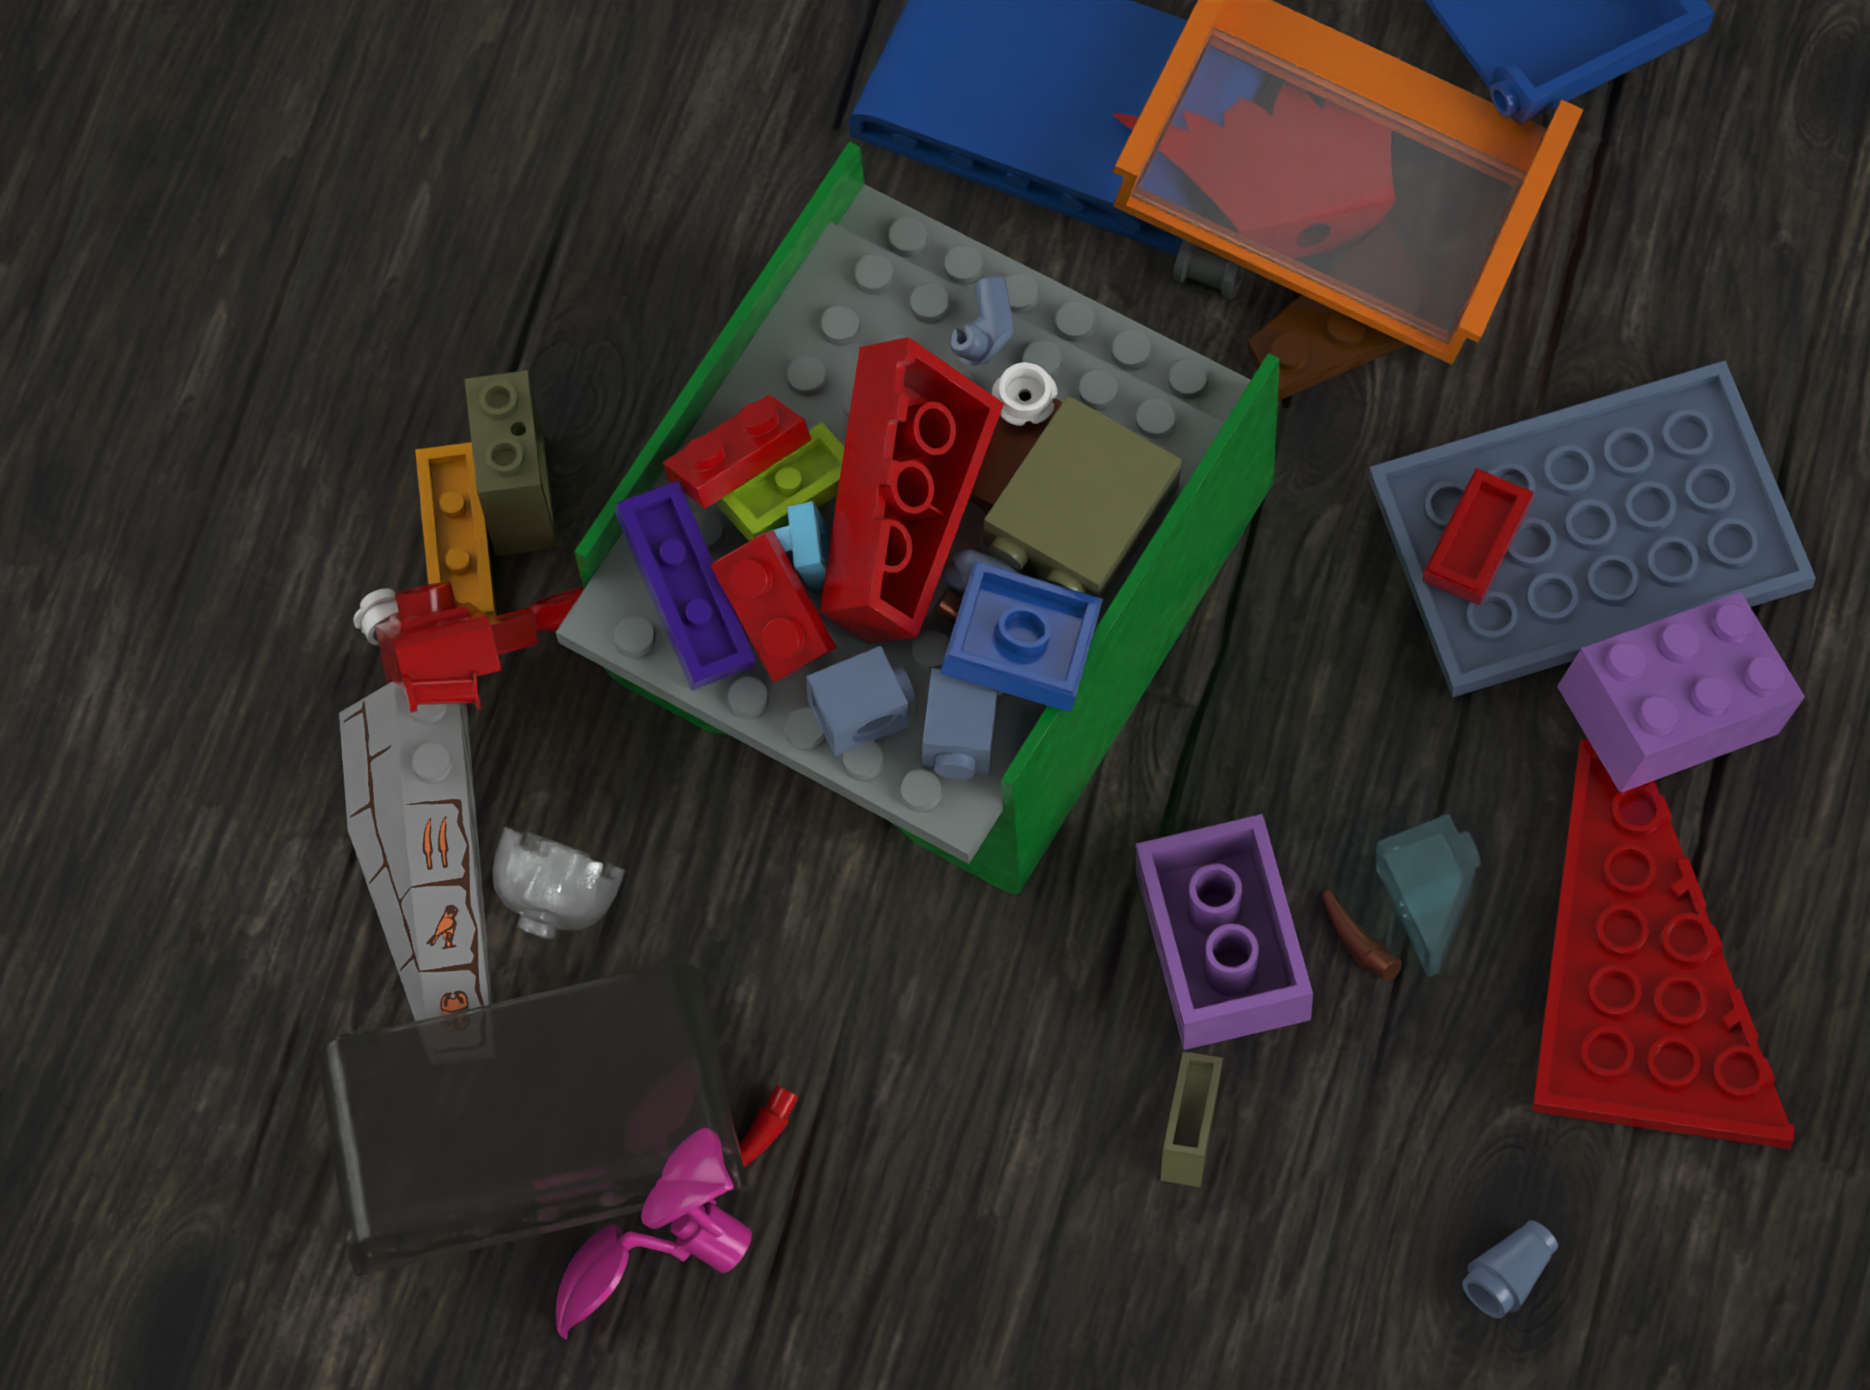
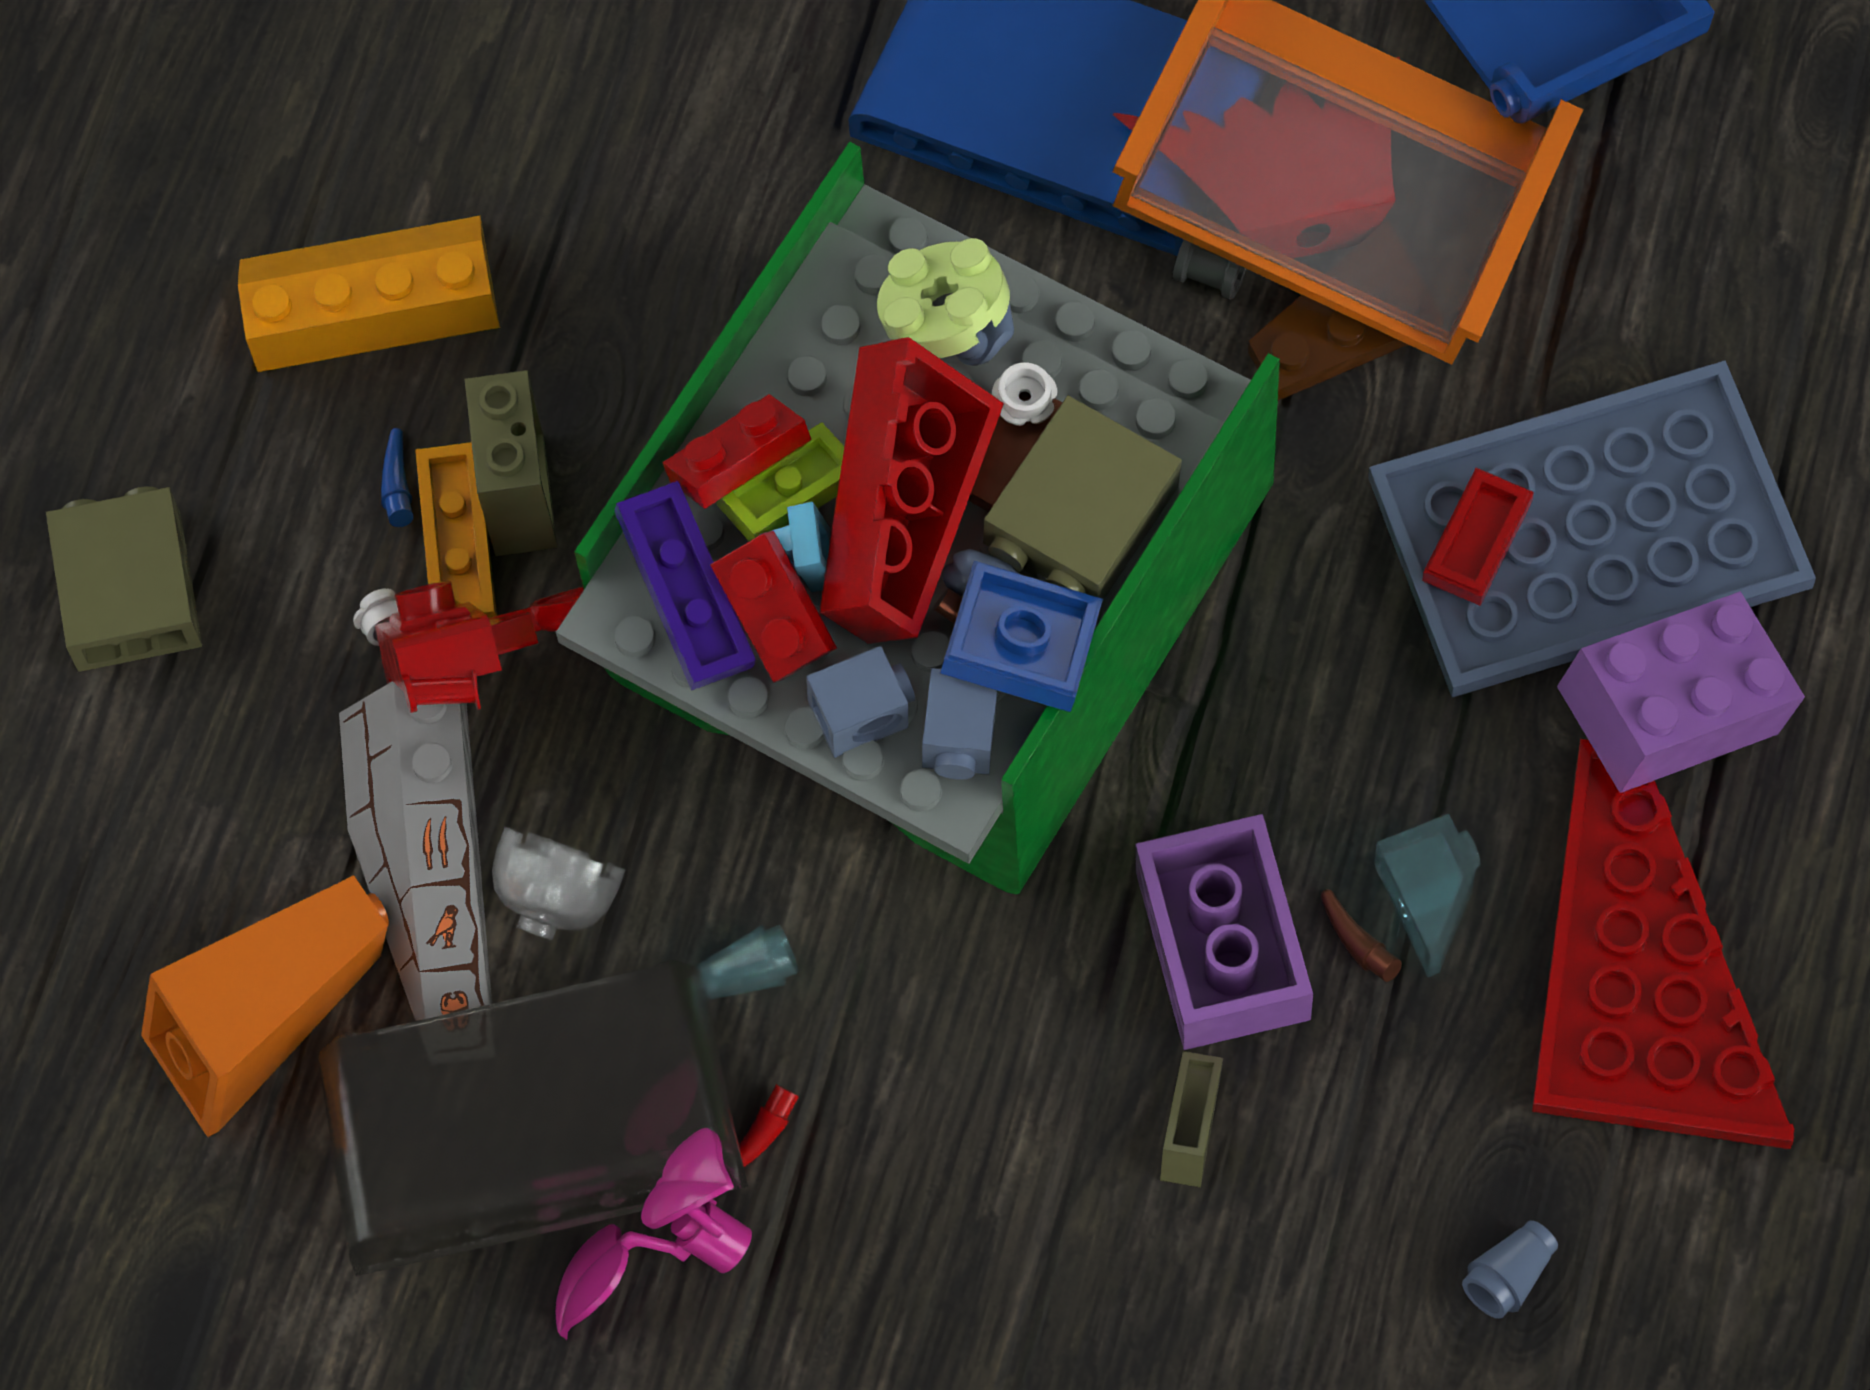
none -> olive brick [46,487,202,672]
none -> orange slope [141,875,389,1137]
none -> light orange slope [238,216,500,372]
none -> blue helmet [381,428,413,527]
none -> clear light blue cone [697,925,799,1000]
none -> yellowish green plate [877,238,1010,358]

